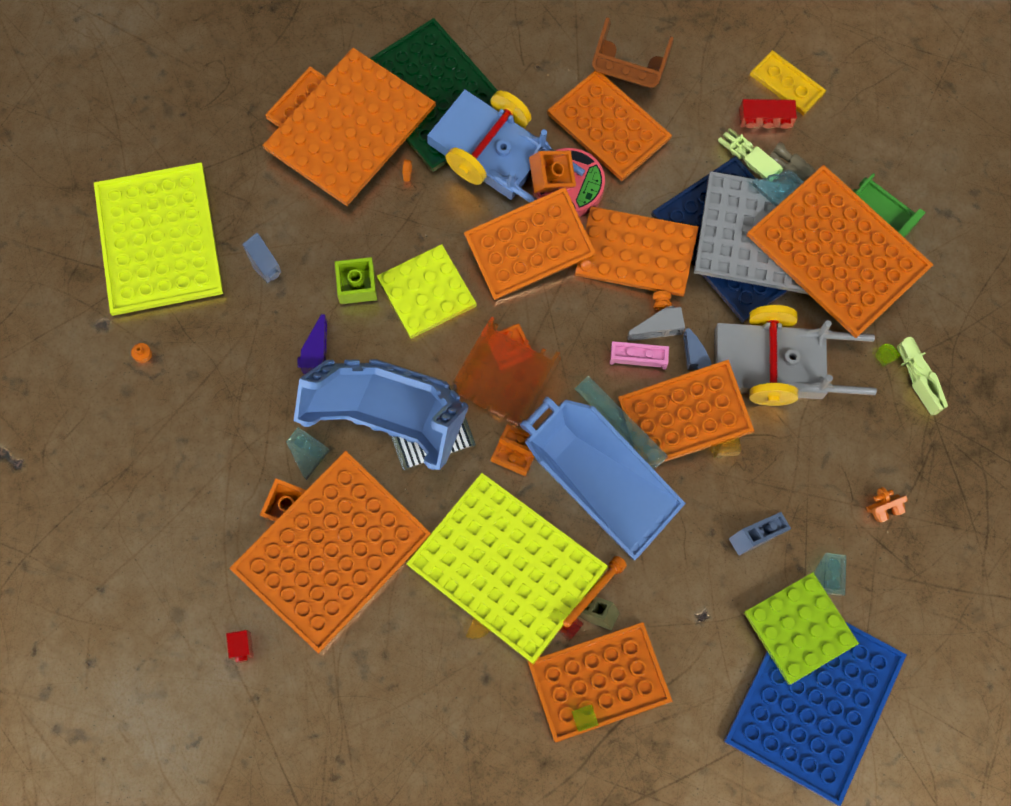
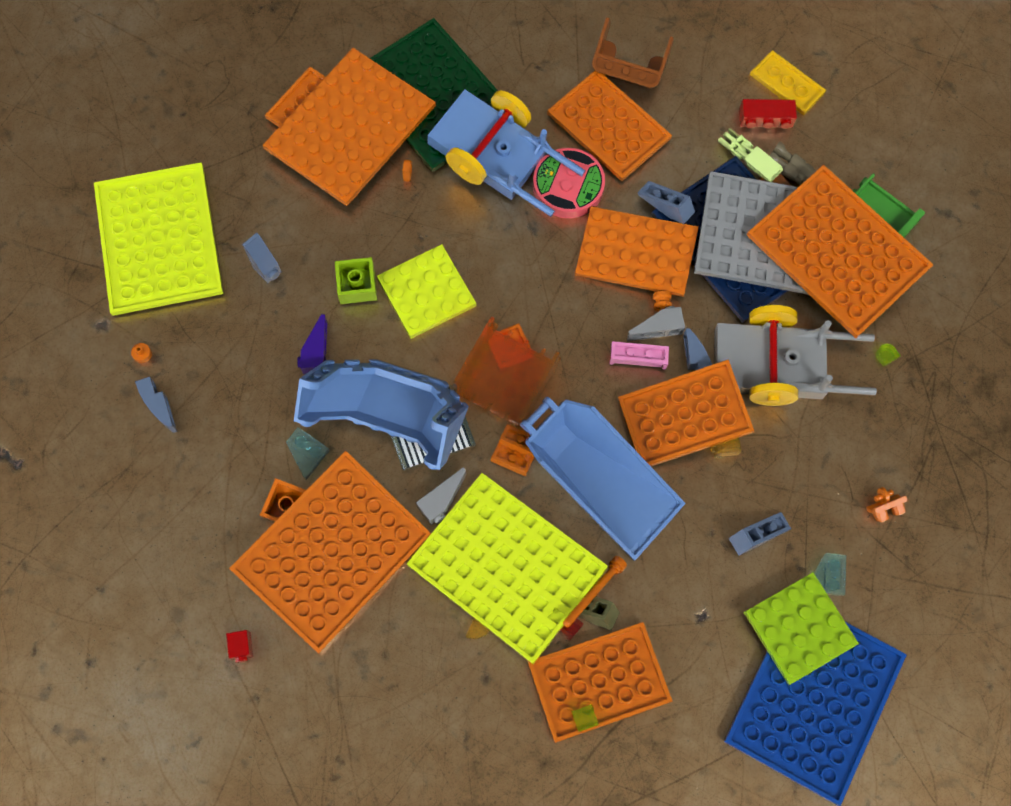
orange plate [464,187,596,301] -> none
orange slope [529,150,576,193] -> none
clear light blue plate [575,376,668,470] -> none
clear light blue wing [751,170,804,207] -> none
yellowish green arm [897,337,948,415] -> none
none -> sand blue slope [135,377,177,433]
none -> light grey slope [416,467,466,525]
none -> sand blue slope [638,181,695,224]

